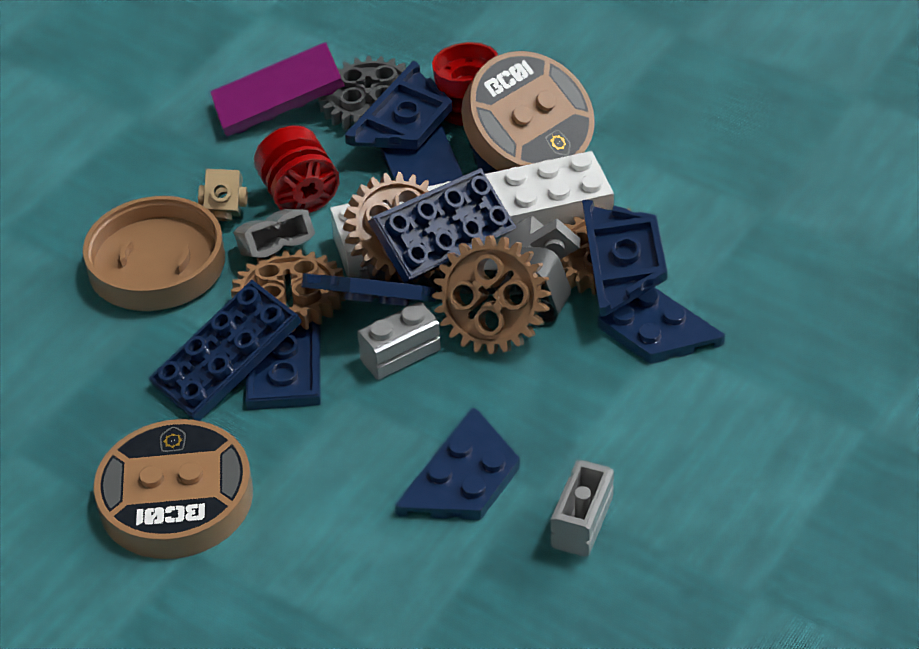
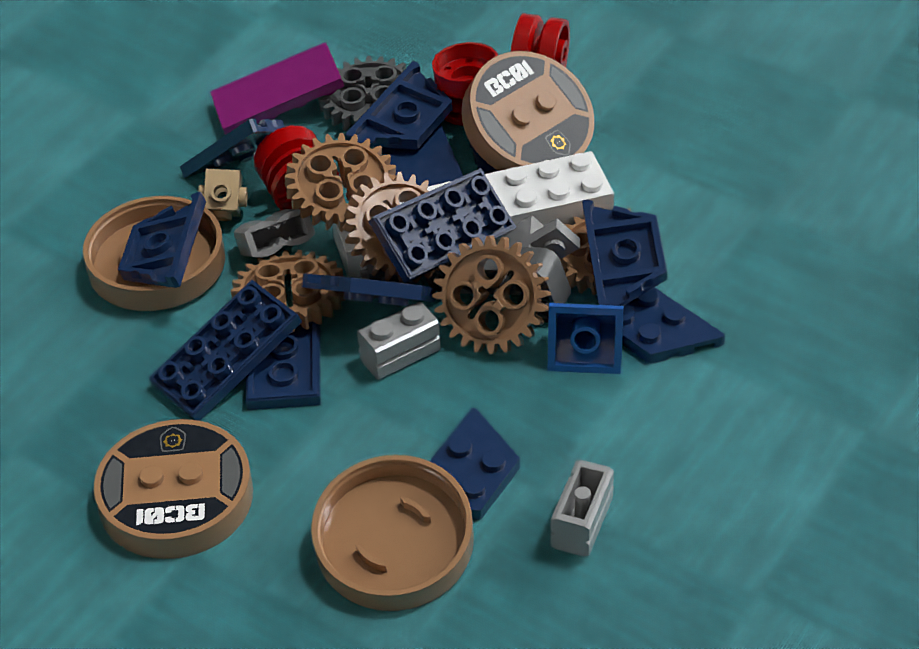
none -> dark blue wing [118,191,206,288]
none -> dark blue wing [179,119,285,178]
none -> medium nougat gear [285,133,396,232]
none -> medium nougat piece [311,455,474,611]
none -> red wheel [510,13,570,67]
none -> blue slope [548,303,624,374]

